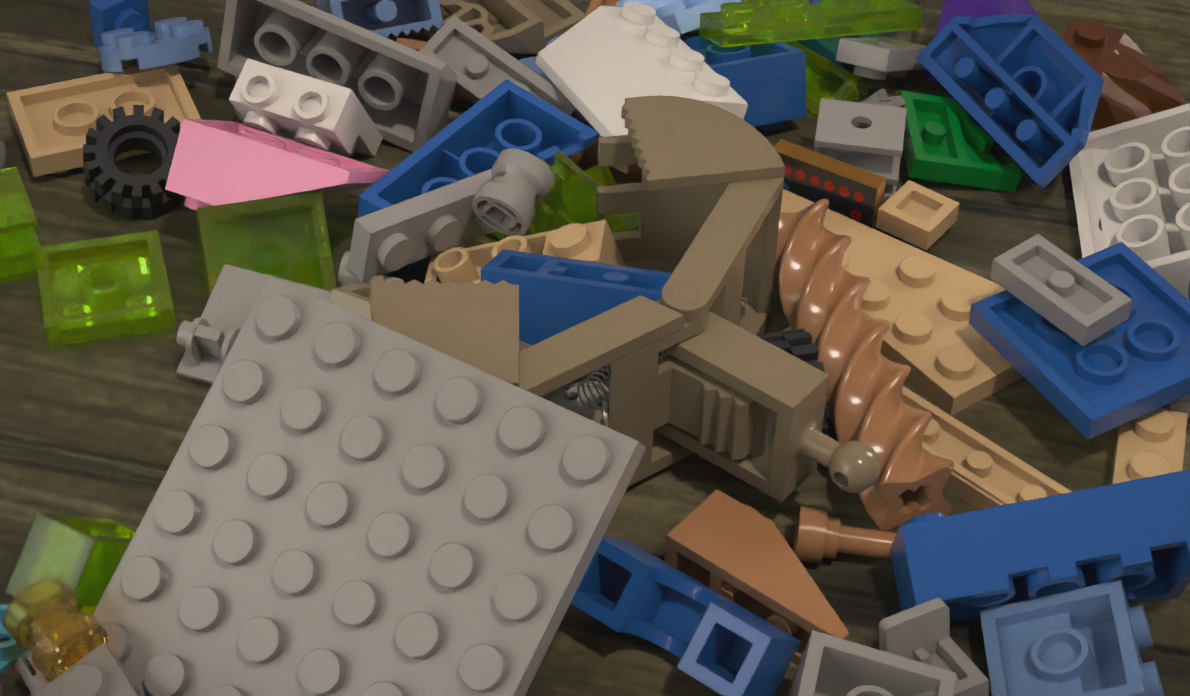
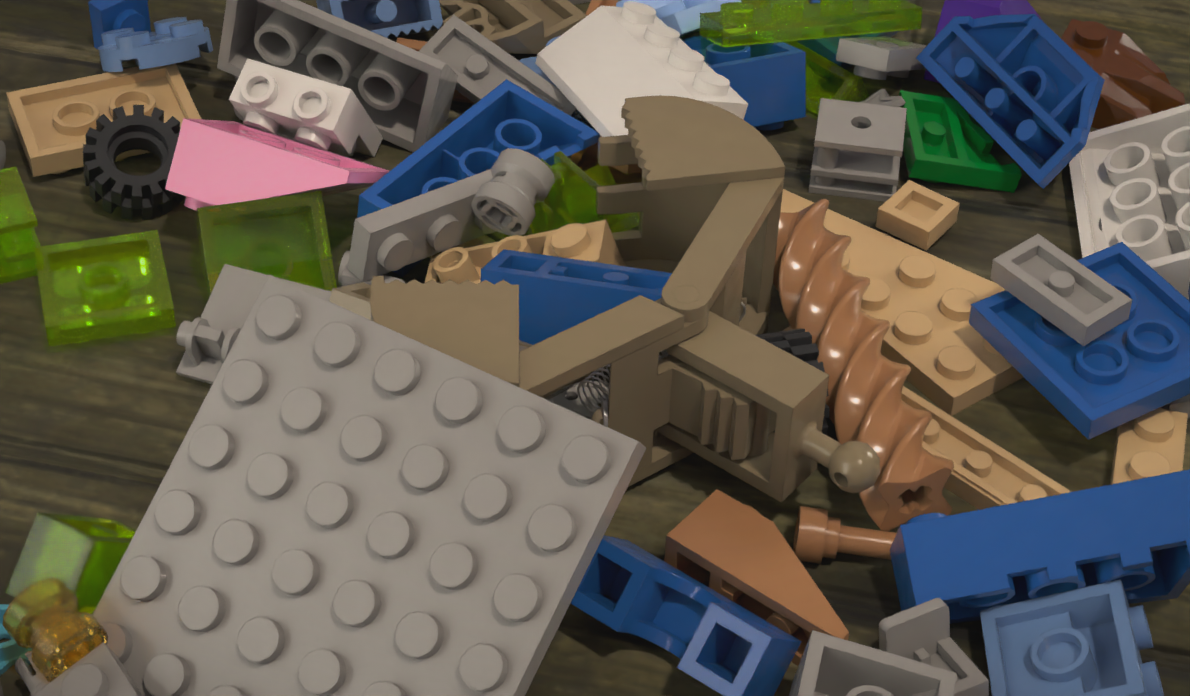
tile [774,139,887,229] -> none

